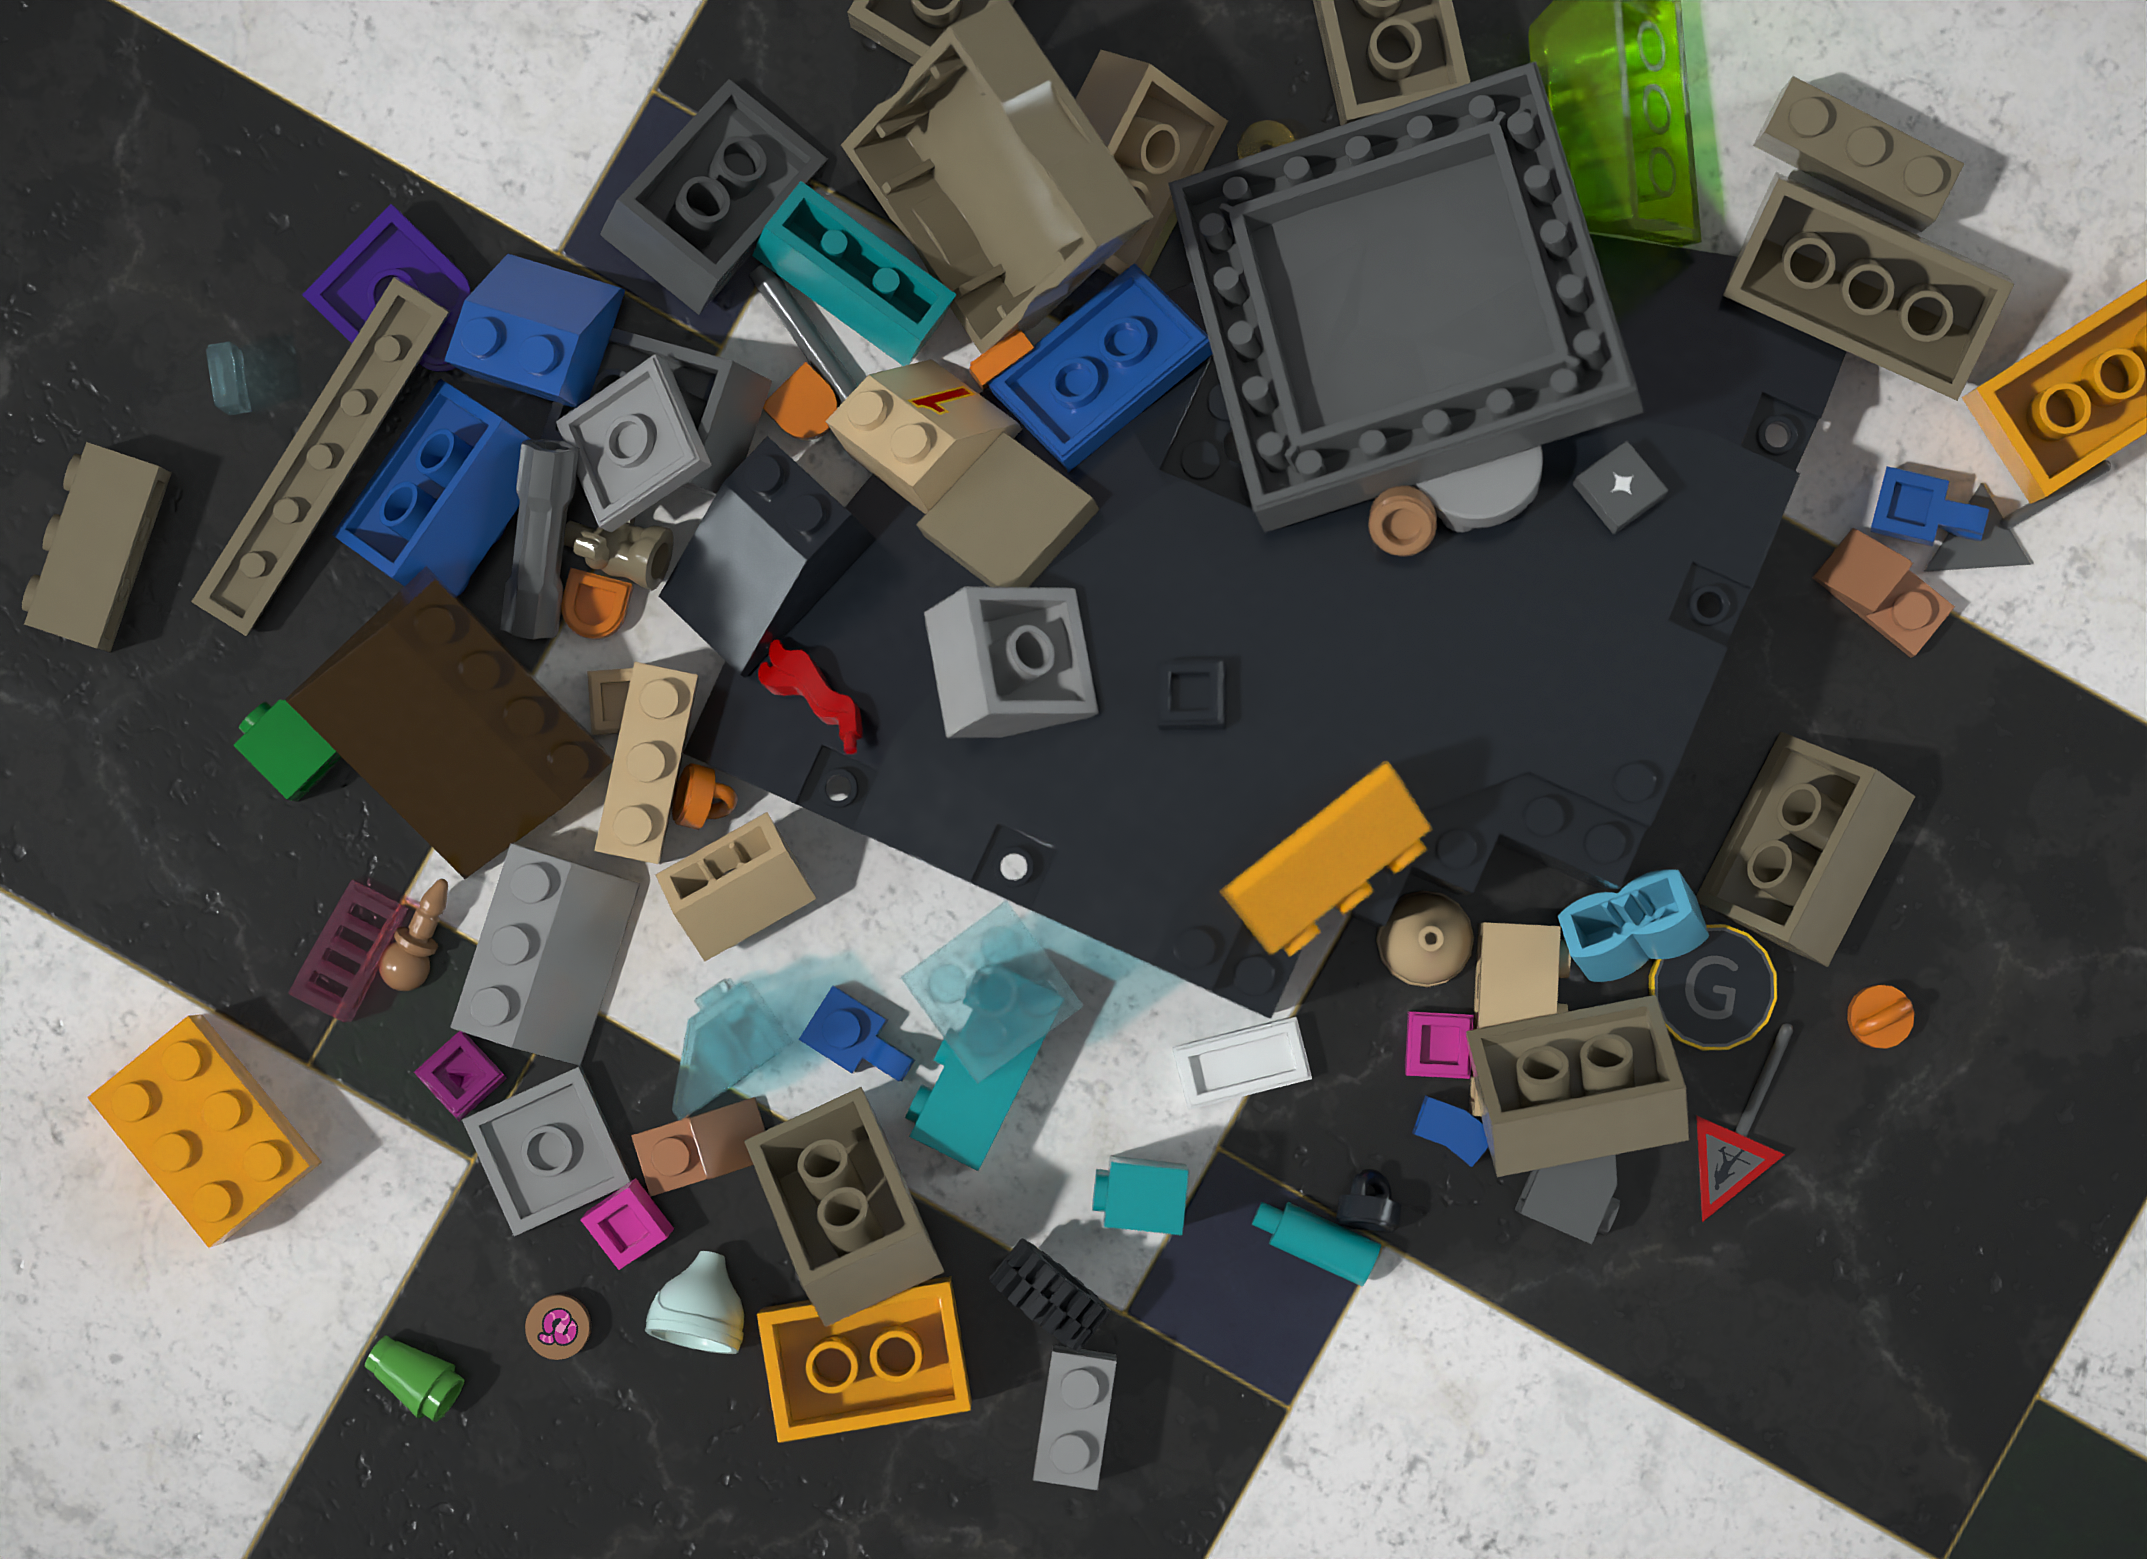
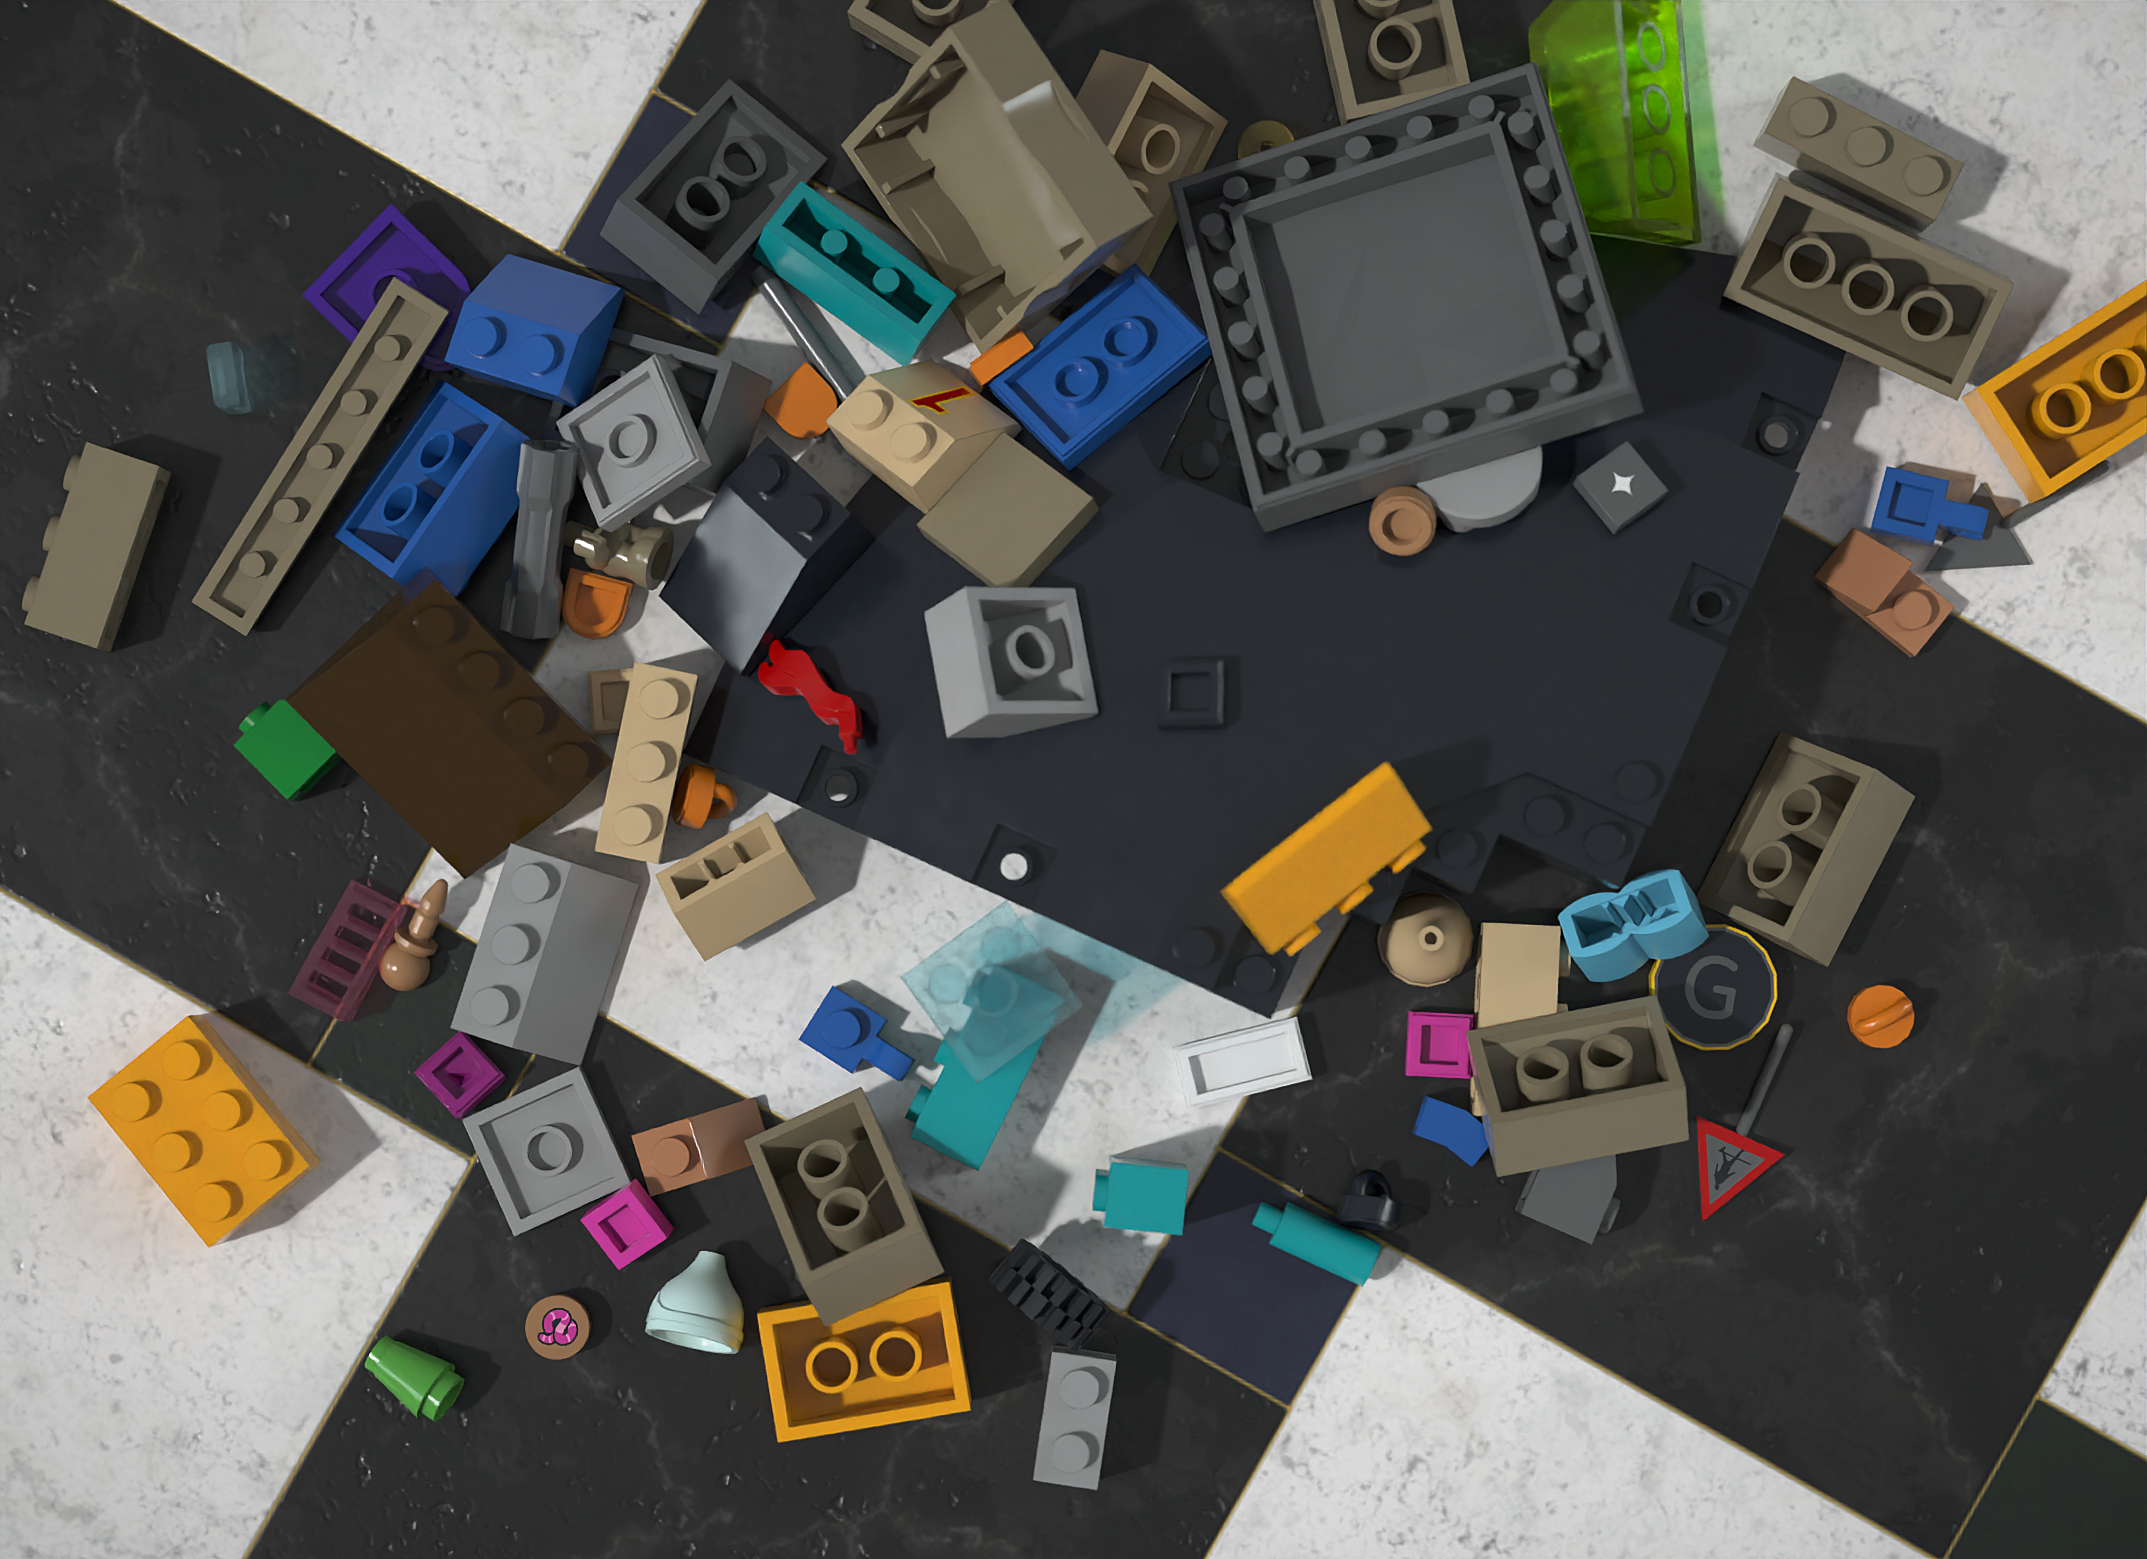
clear light blue slope [672,978,794,1121] -> none

